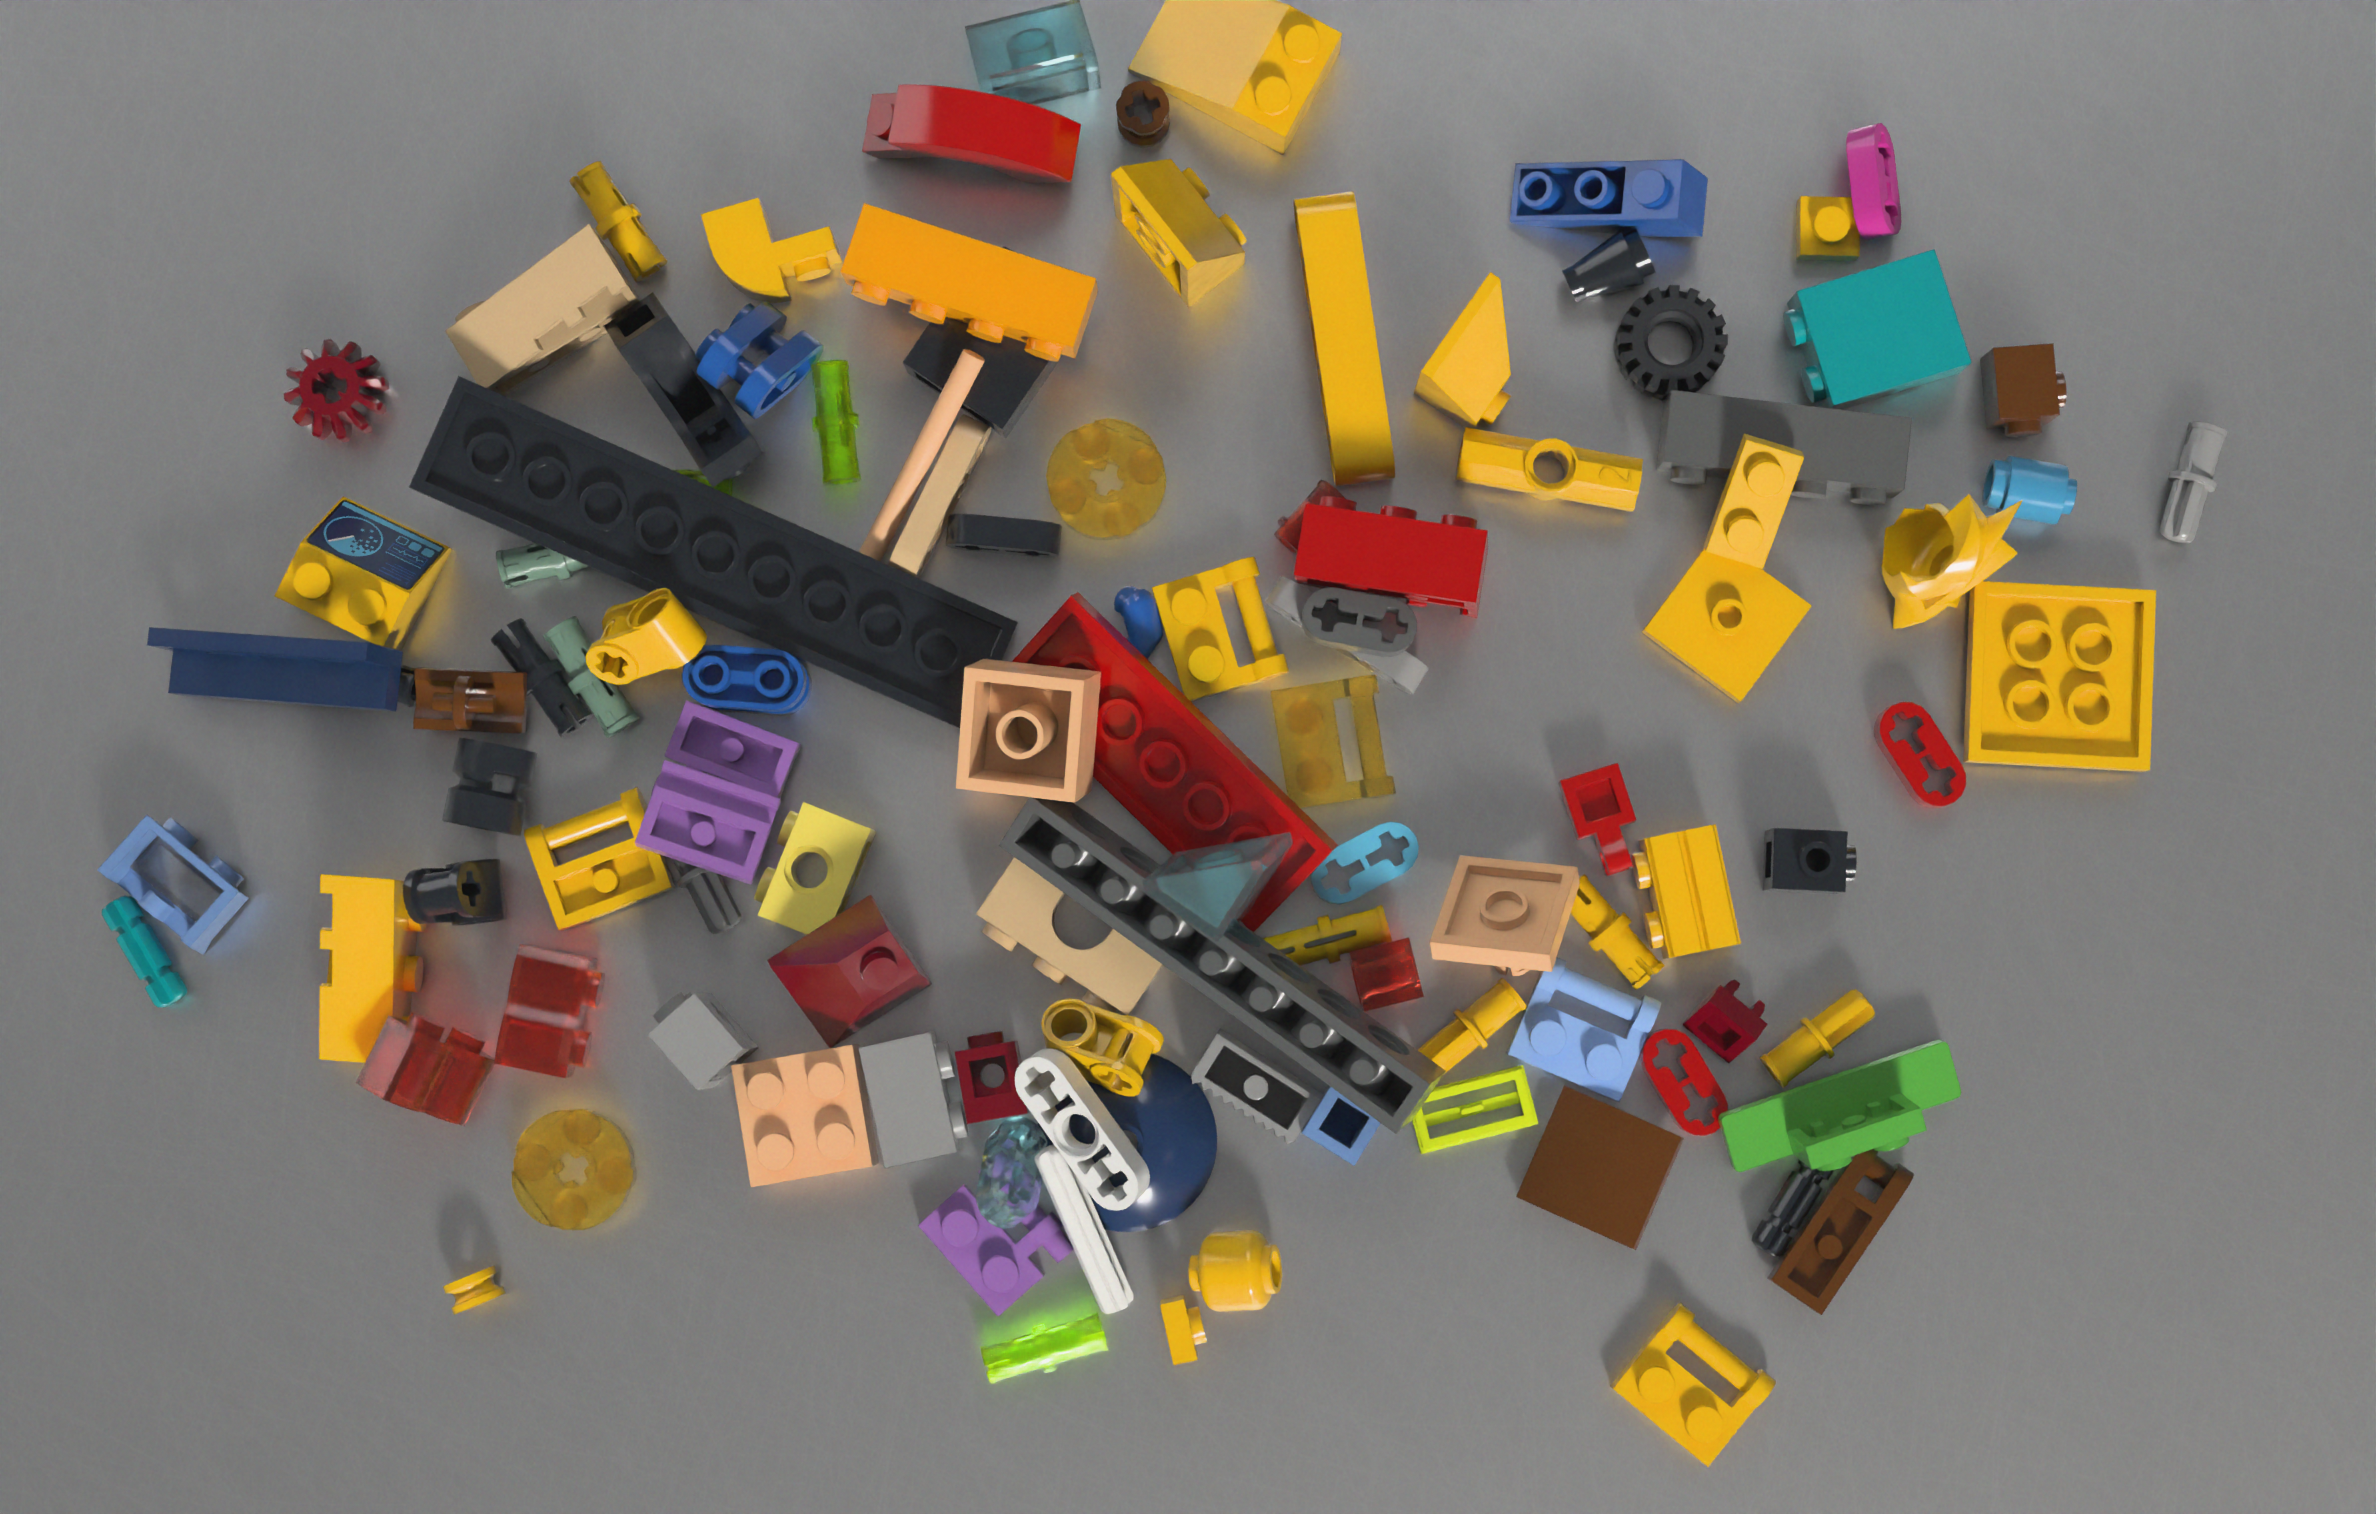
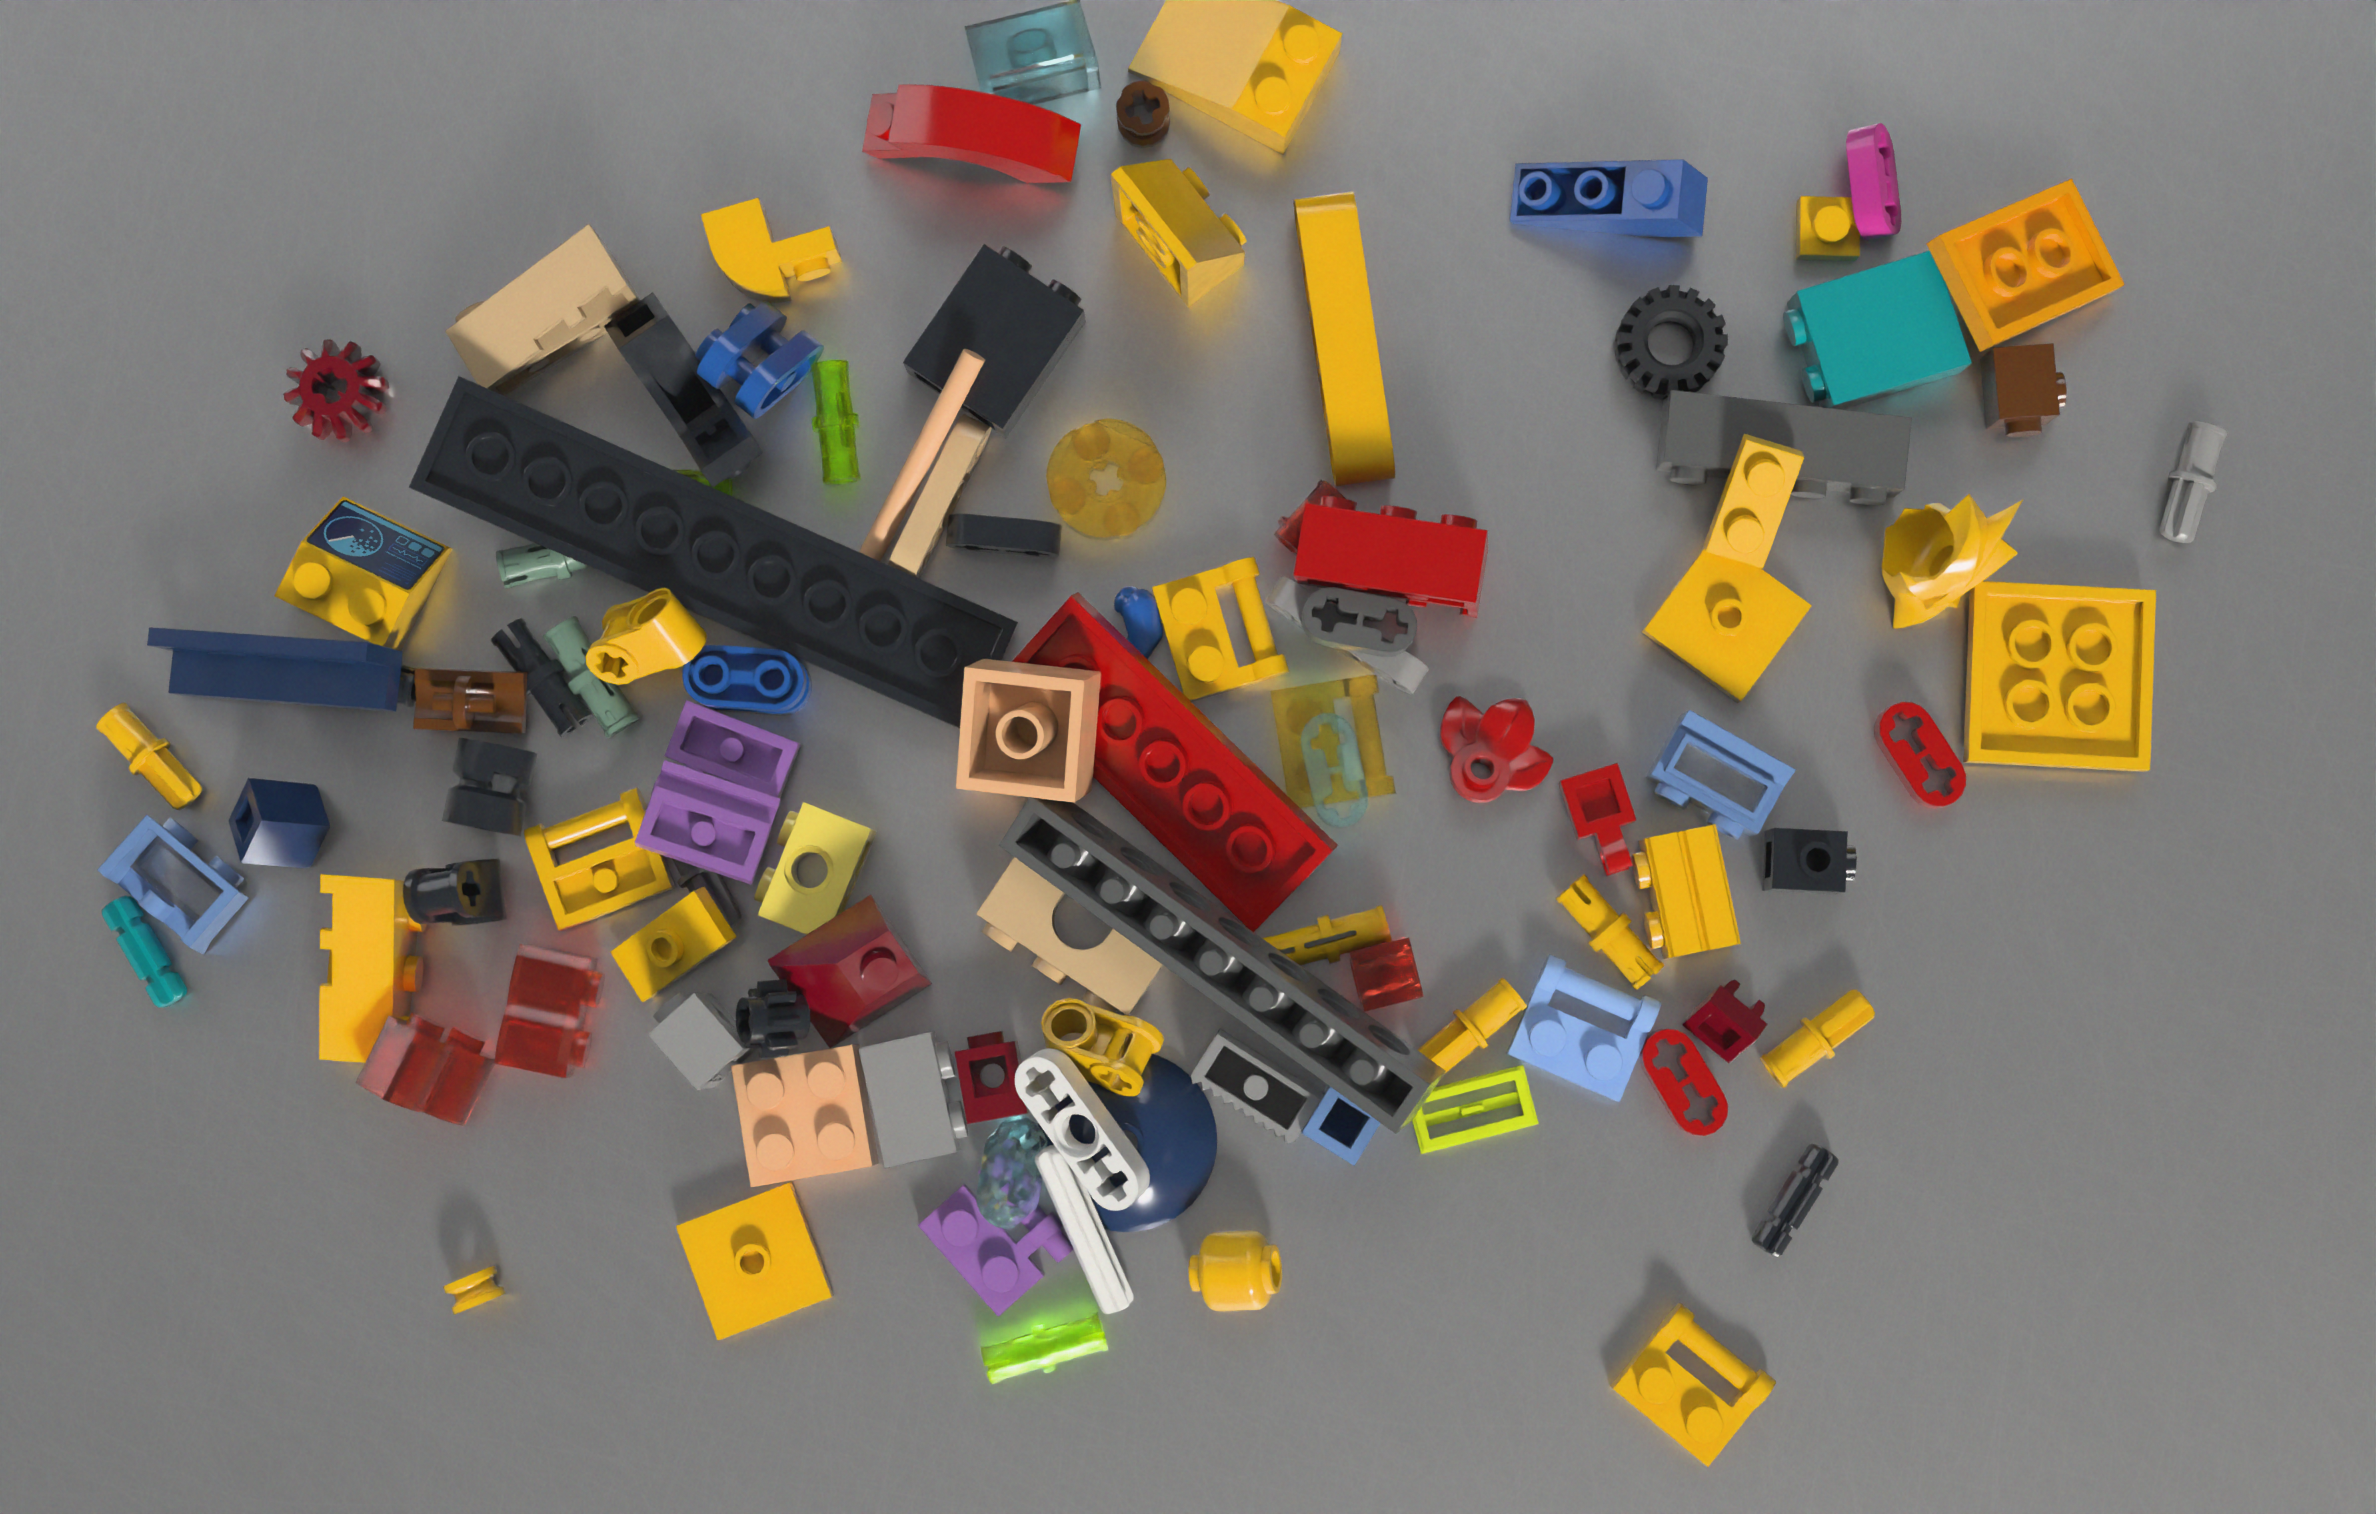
clear yellow plate [511,1109,637,1230] -> none
yellow pin [569,161,668,282] -> none
light orange brick [840,203,1098,362] -> none
clear light blue slope [1142,832,1293,942] -> none
yellow plate [1160,1295,1207,1365] -> none
medium azure beam [1310,822,1419,905] -> none
yellow slope [1414,272,1511,429] -> none
light nougat tile [1429,855,1580,976] -> none
yellow piece [1455,427,1643,512] -> none
reddish brown slope [1516,1085,1684,1250] -> none
black cone [1562,229,1656,303] -> none
bright green bracket [1718,1039,1961,1172] -> none
reddish brown plate [1767,1149,1914,1315] -> none
dark azure brick [1982,456,2077,525] -> none
none -> yellow axle [96,702,202,810]
none -> dark blue panel [228,778,331,868]
none -> yellow plate [610,886,737,1002]
none -> yellow plate [676,1182,834,1340]
none -> black gear [736,979,810,1058]
none -> clear light blue beam [1300,713,1368,828]
none -> red plate [1440,696,1554,803]
none -> medium blue window [1645,710,1796,840]
none -> light orange plate [1926,178,2125,352]

